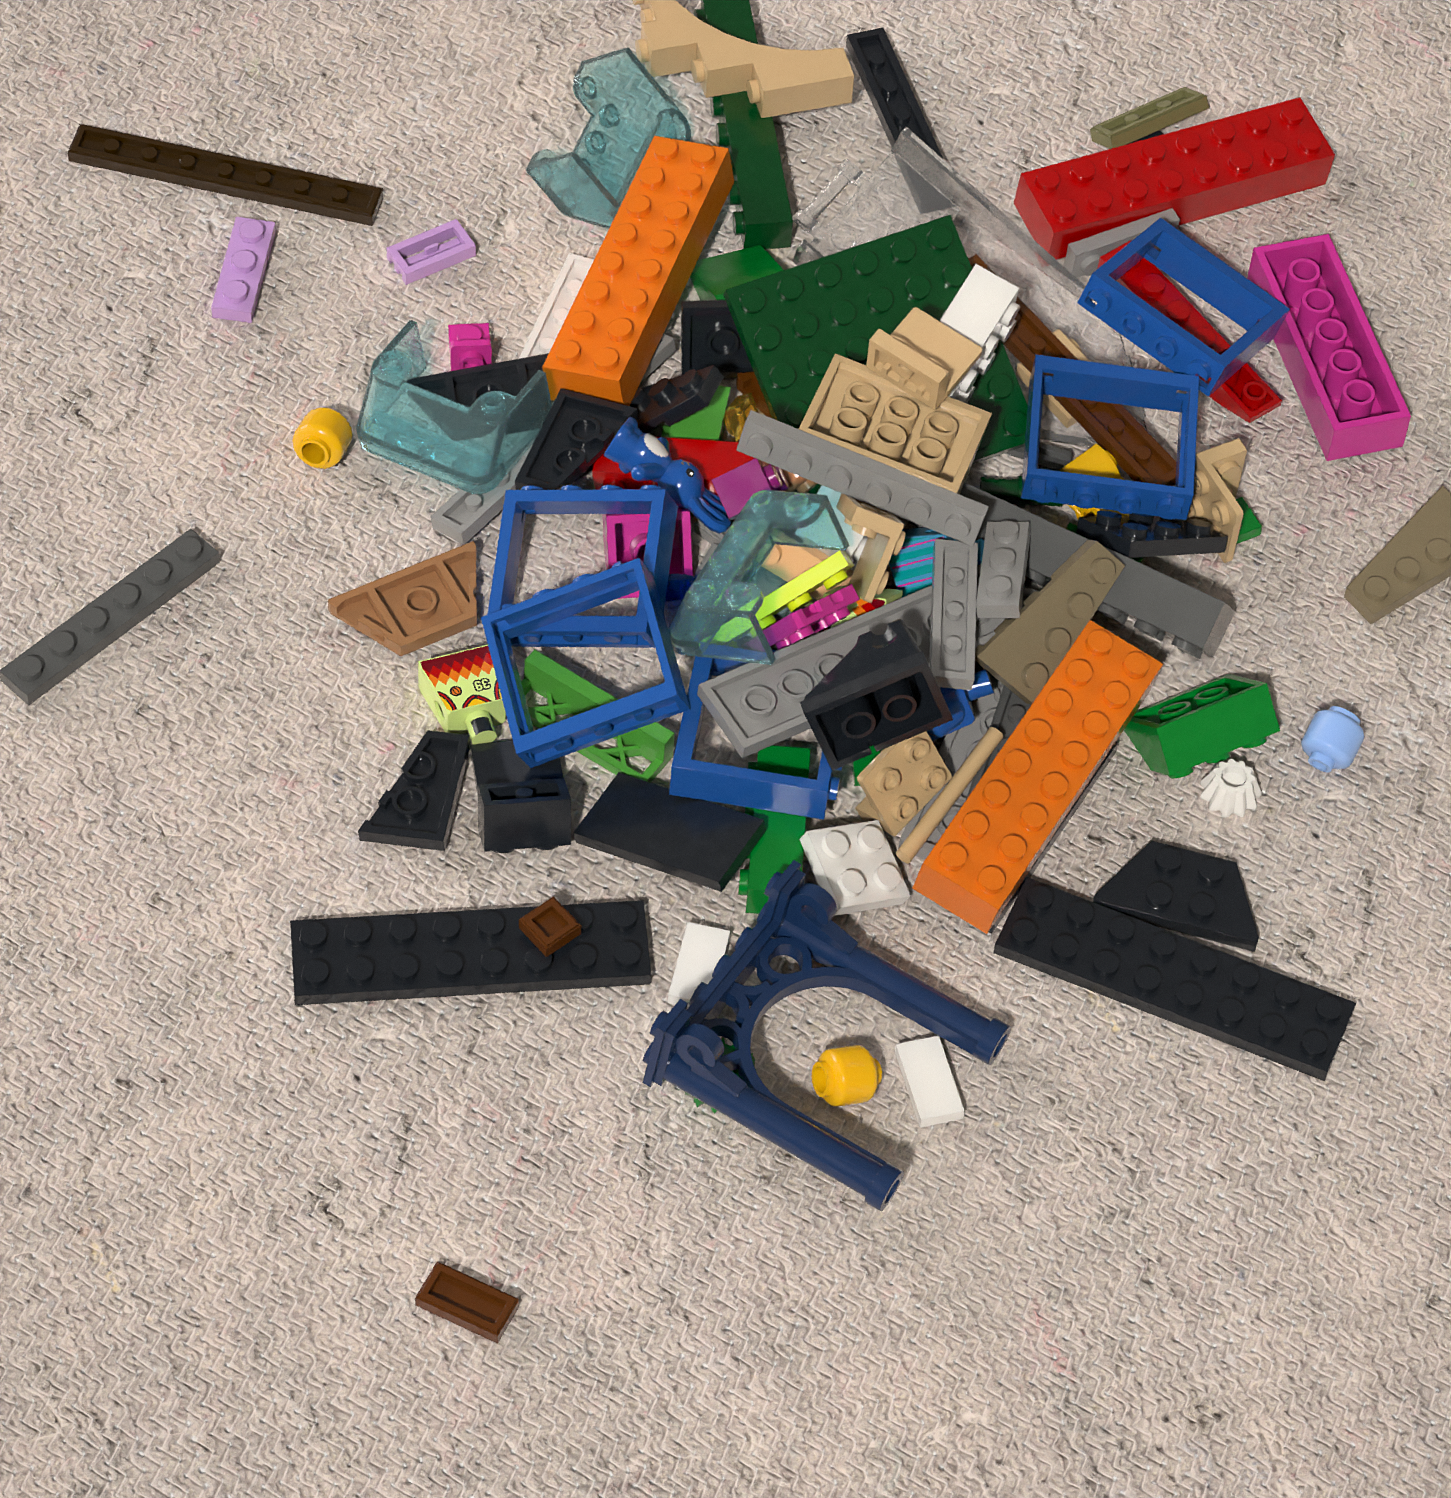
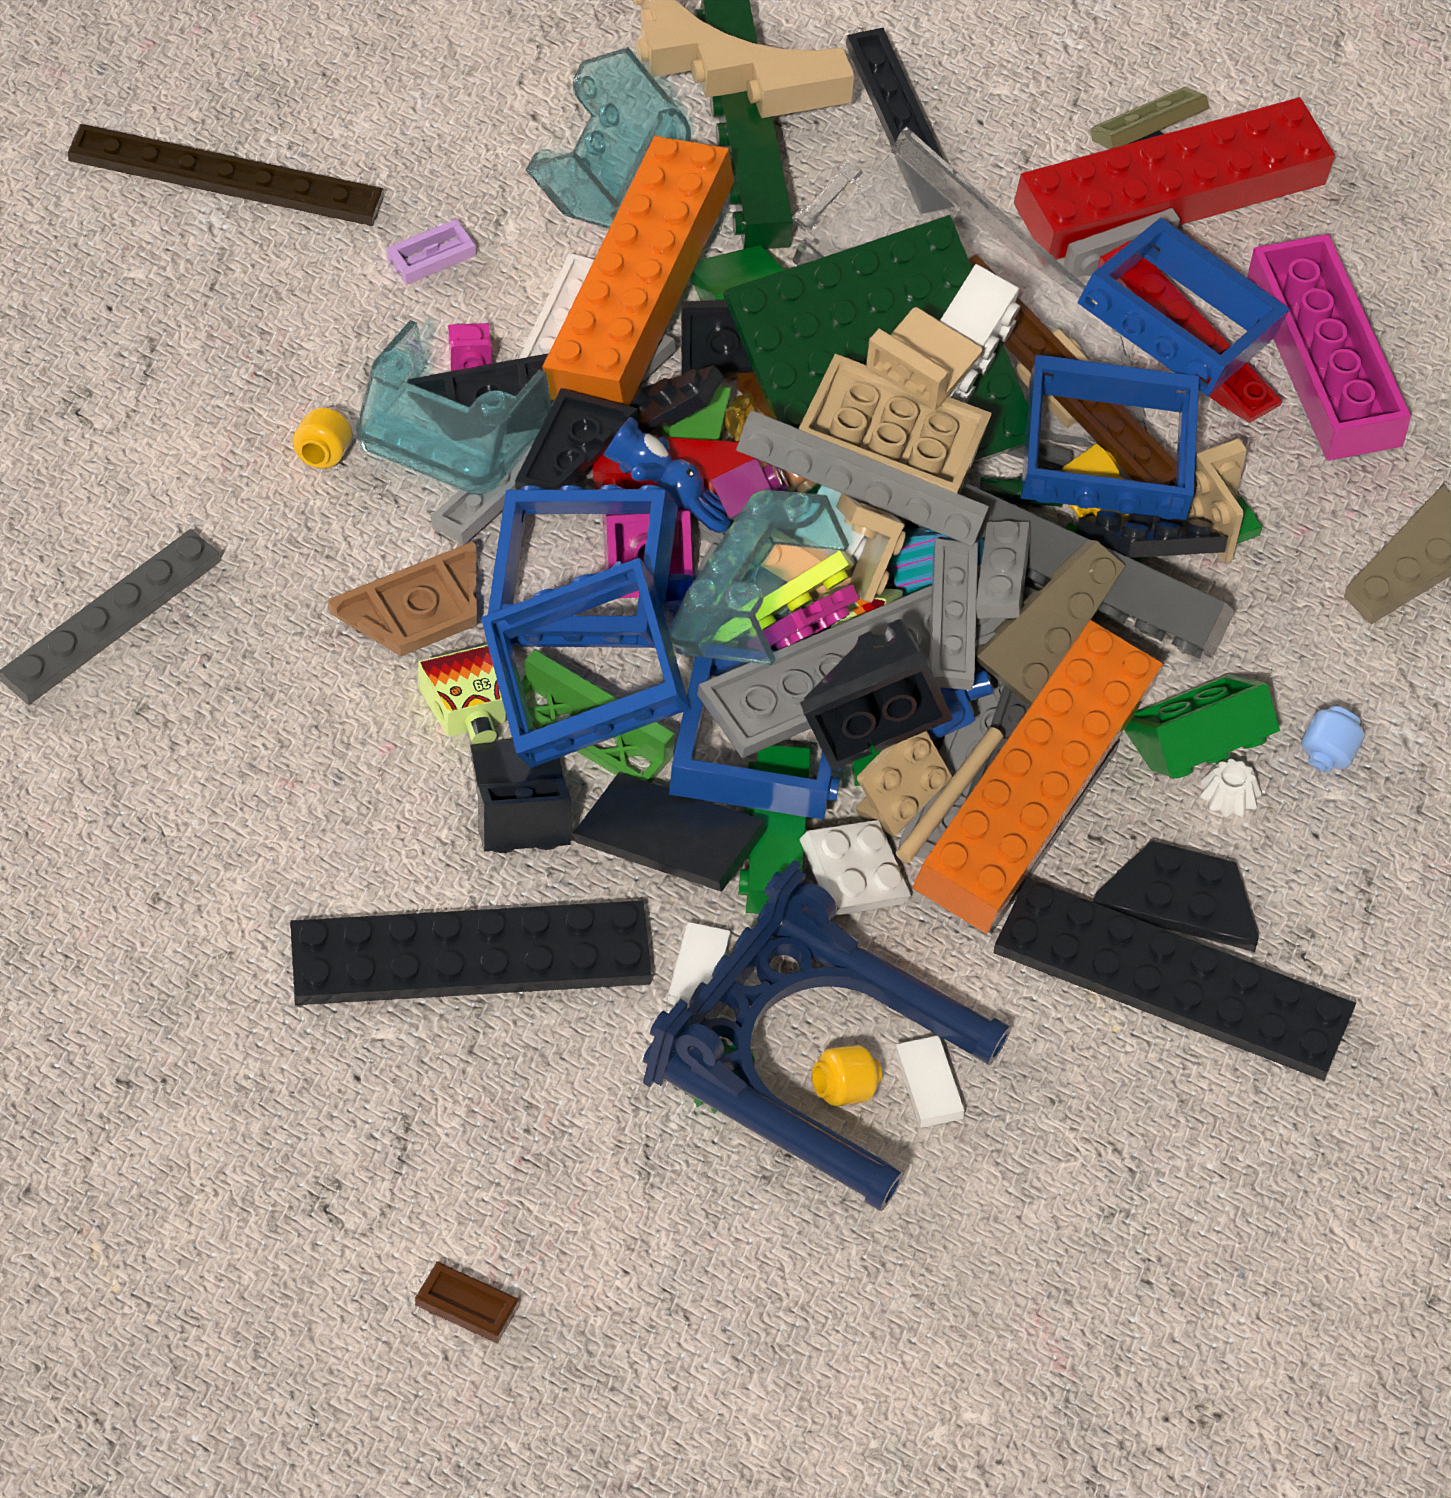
lavender plate [211,217,276,323] -> none
black wing [358,730,471,851] -> none
reddish brown tile [519,896,581,957] -> none

